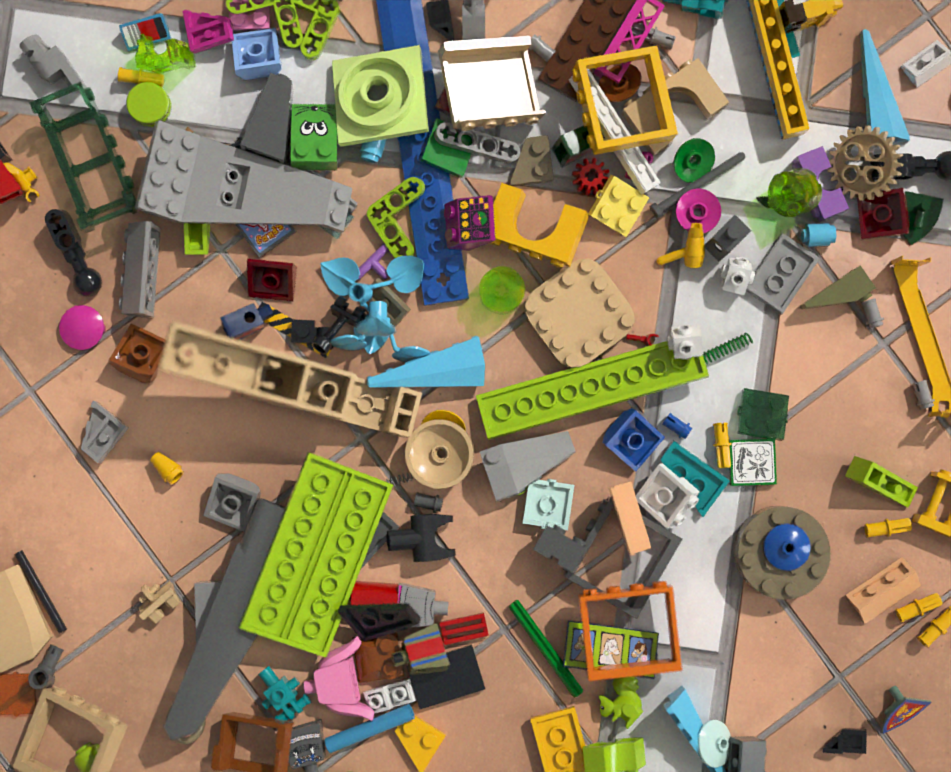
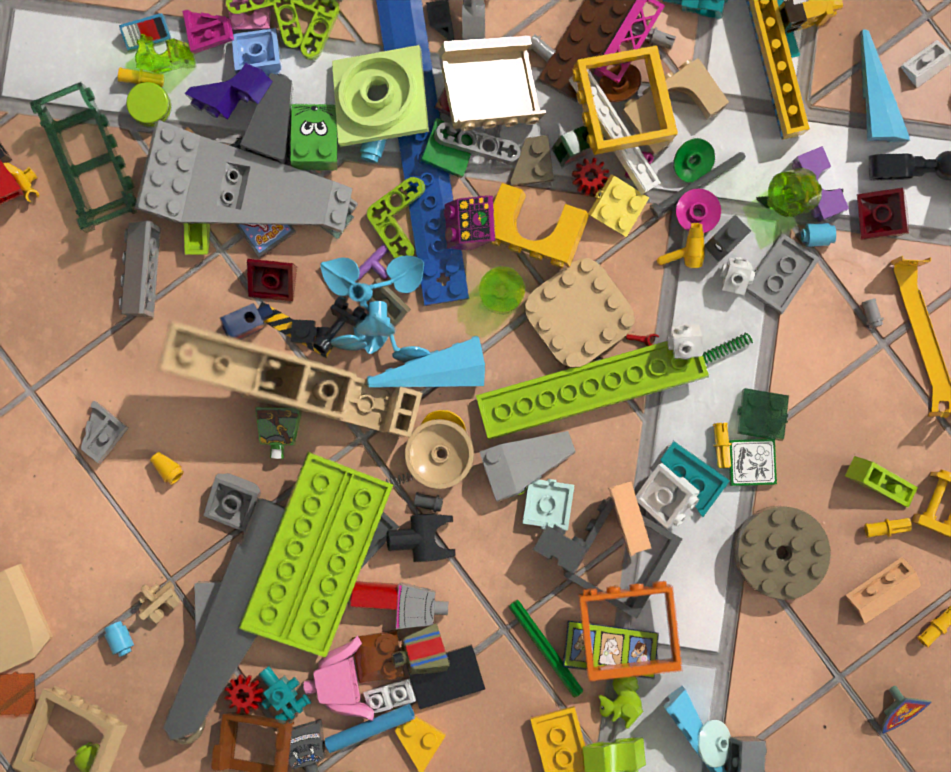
black bar [14,550,67,634] -> none
light grey plate [19,34,87,92] -> none
dark grey pin [28,644,64,690] -> none
black beam [45,209,102,297] -> none
dark pink dish [59,305,106,350] -> none
dark orange slope [109,323,165,383] -> none
black wing [338,603,421,642] -> none
red tile [439,612,489,645] -> none
blue slope [602,408,665,472] -> none
blue pin [662,413,693,439] -> none
blue dish [764,524,811,571] -> none
olive slope [800,265,876,310] -> none
black slope [823,728,867,754] -> none
tan gear [828,126,903,201] -> none
yellow axle [895,593,942,623] -> none
dark green shield [903,191,944,245] -> none
light grey pin [912,380,935,410] -> none
none -> medium azure brick [104,621,134,657]
none -> dark purple arch [185,63,273,120]
none -> red gear [224,674,264,714]
none -> torso [256,407,302,459]

